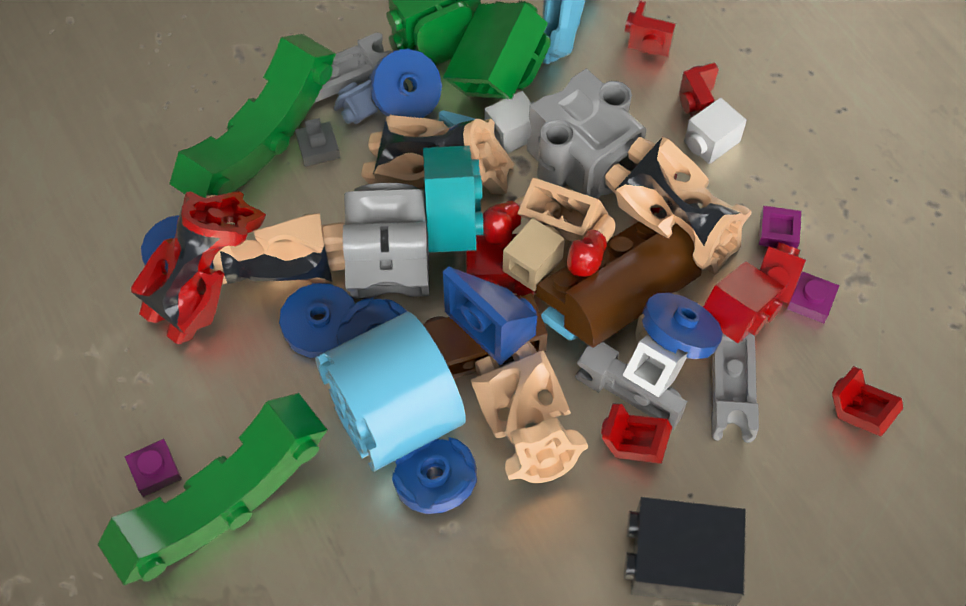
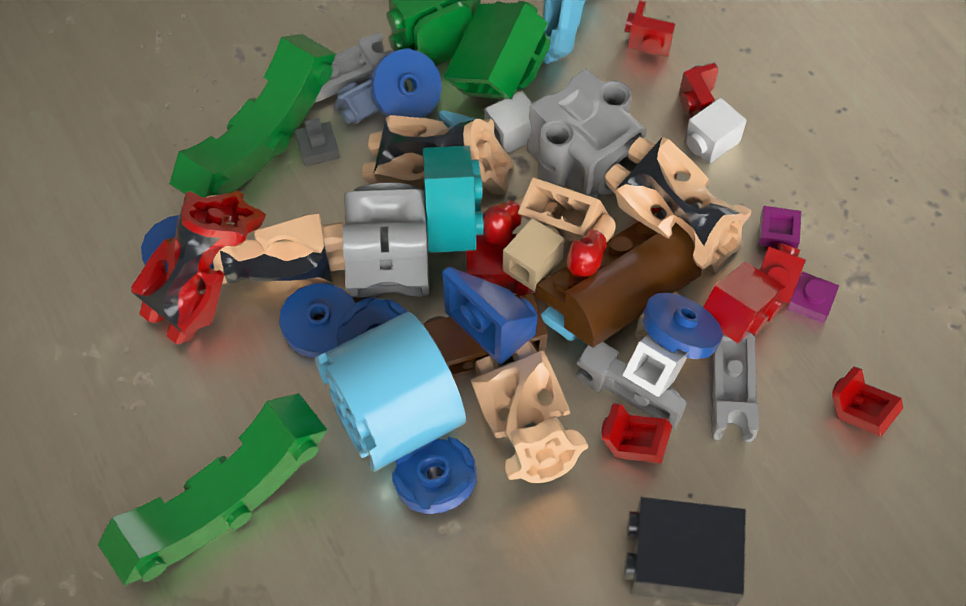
magenta plate [124,439,182,497] -> none

